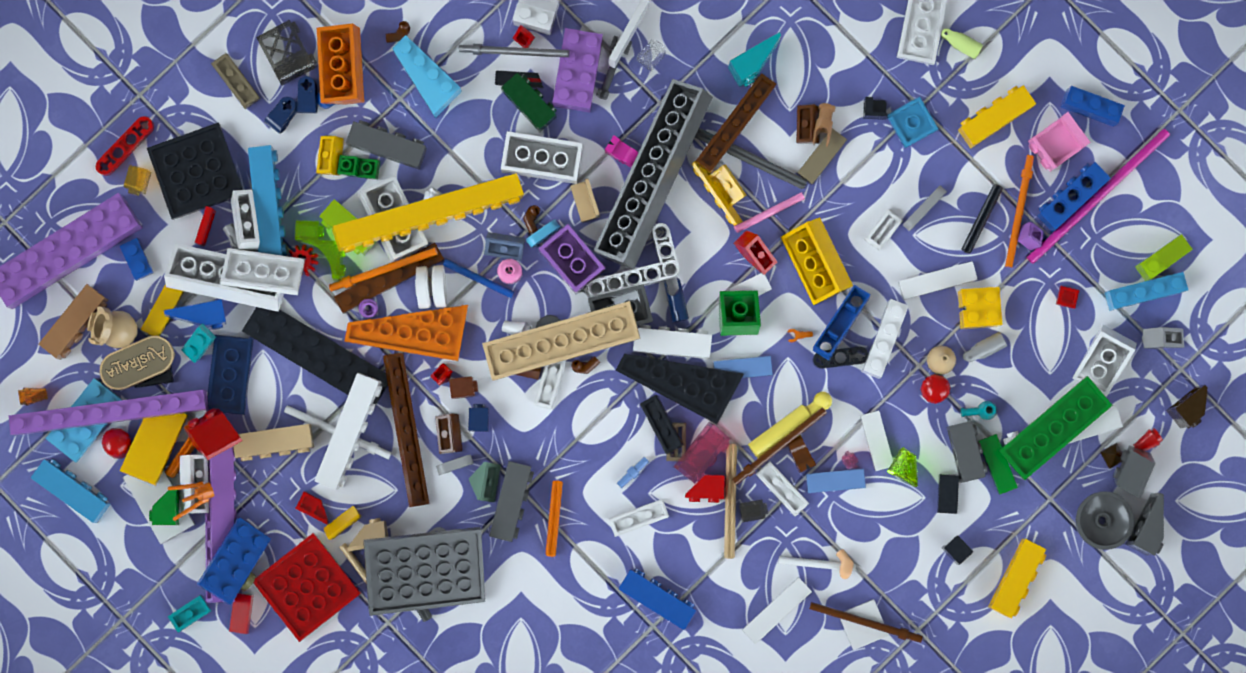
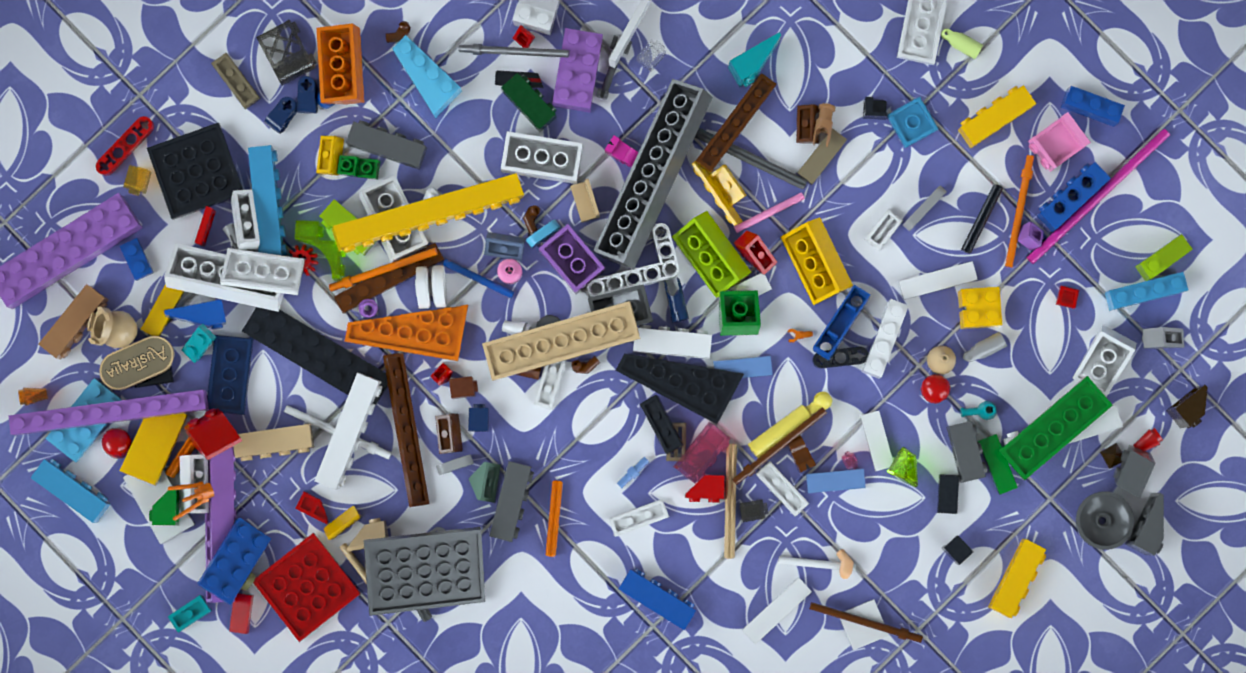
none -> lime slope [672,211,751,298]

